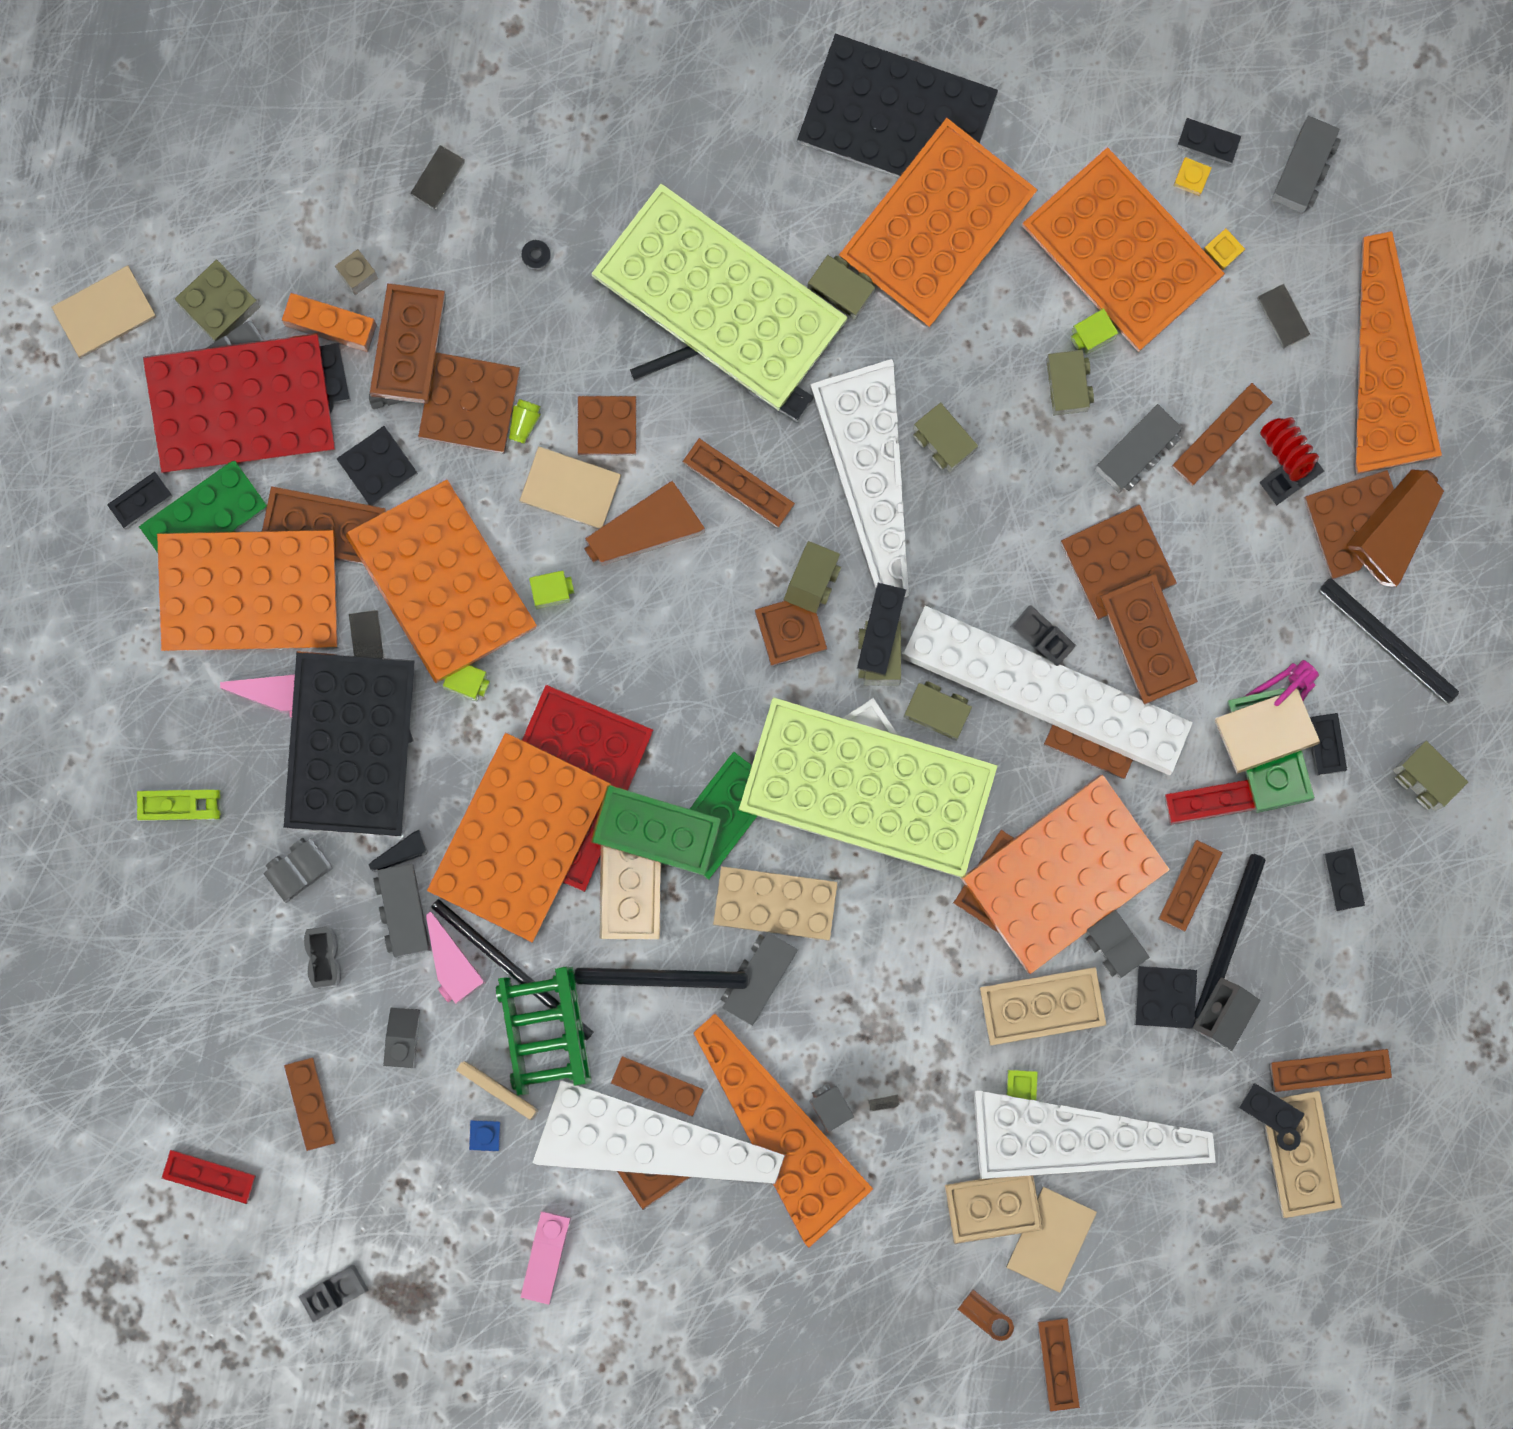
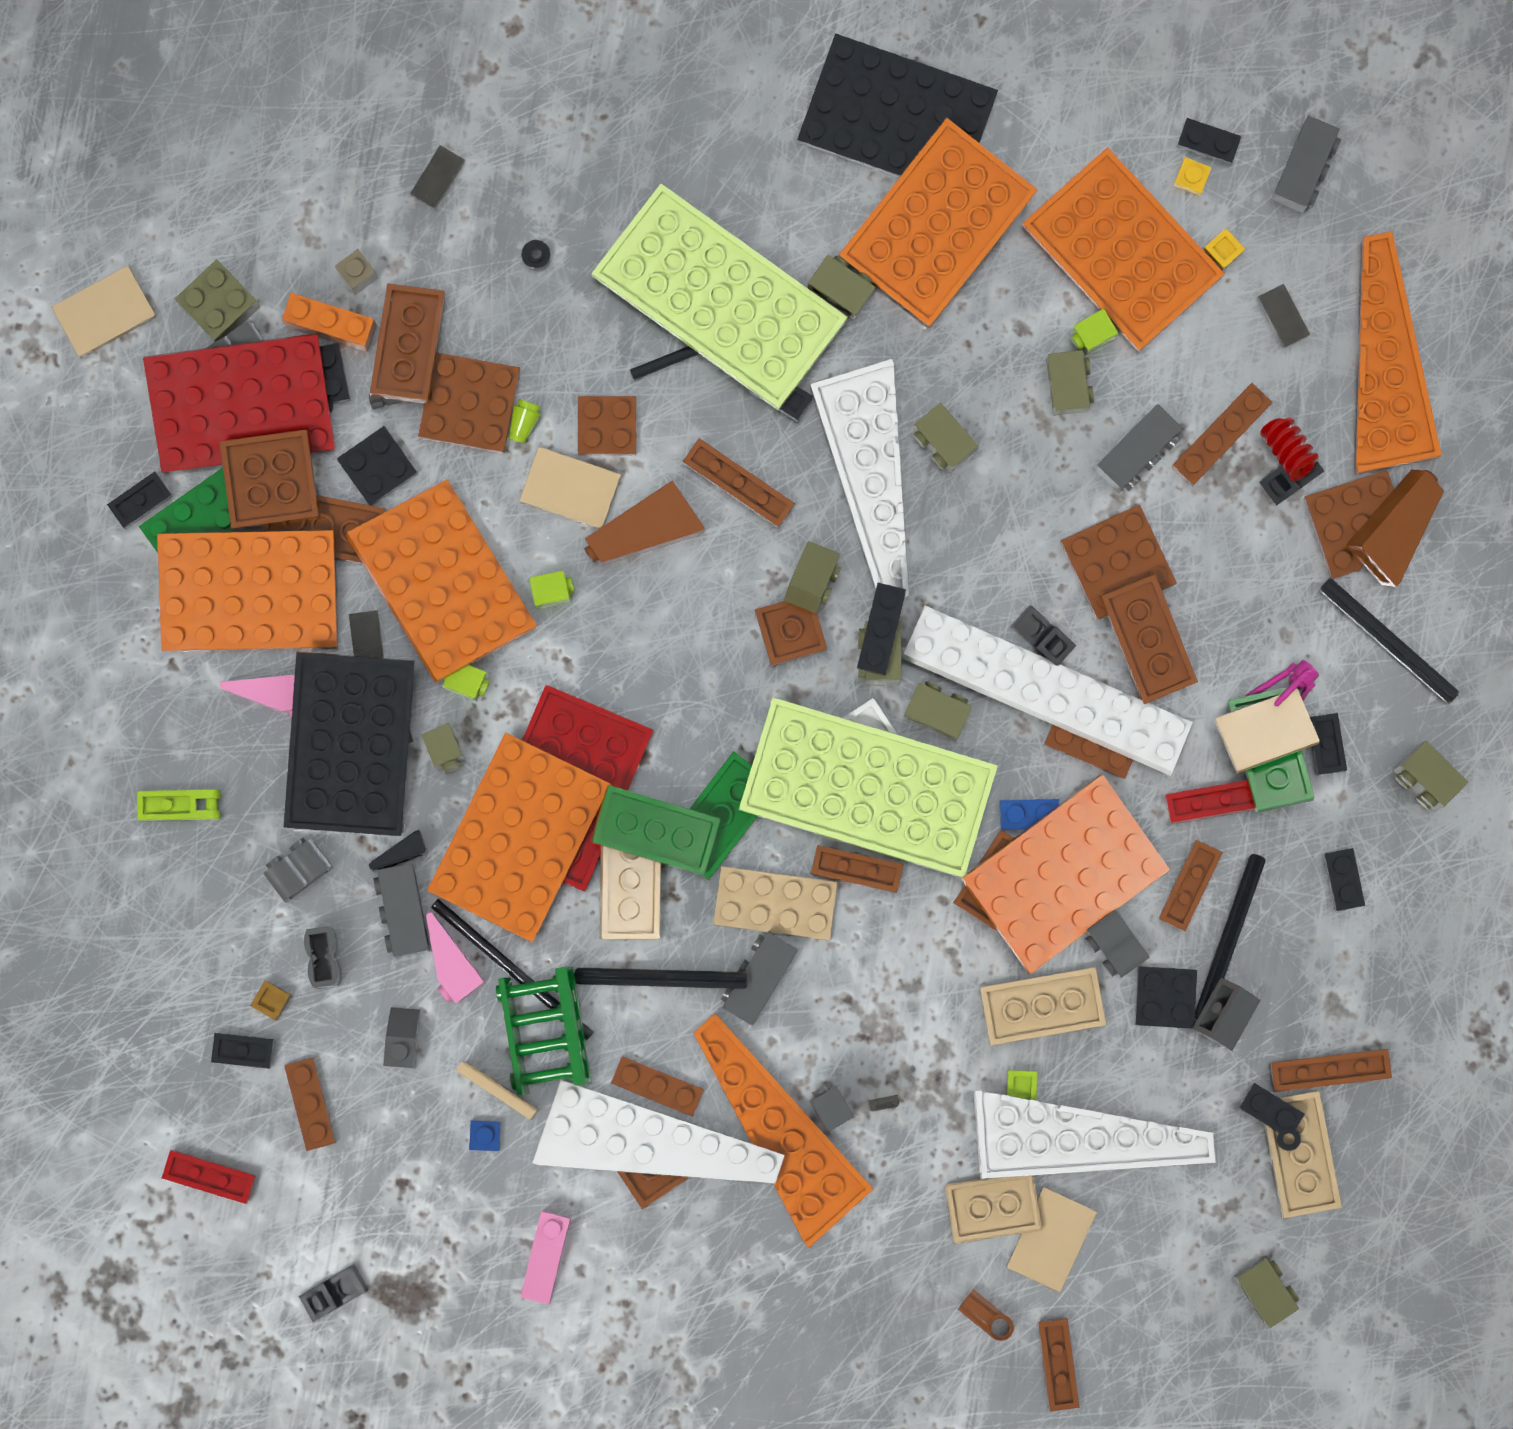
none -> black plate [211,1033,274,1069]
none -> dark orange plate [220,430,319,529]
none -> pearl gold plate [250,980,291,1021]
none -> olive brick [421,723,466,774]
none -> dark orange plate [811,845,903,893]
none -> blue plate [999,799,1059,830]
none -> olive brick [1234,1258,1299,1328]

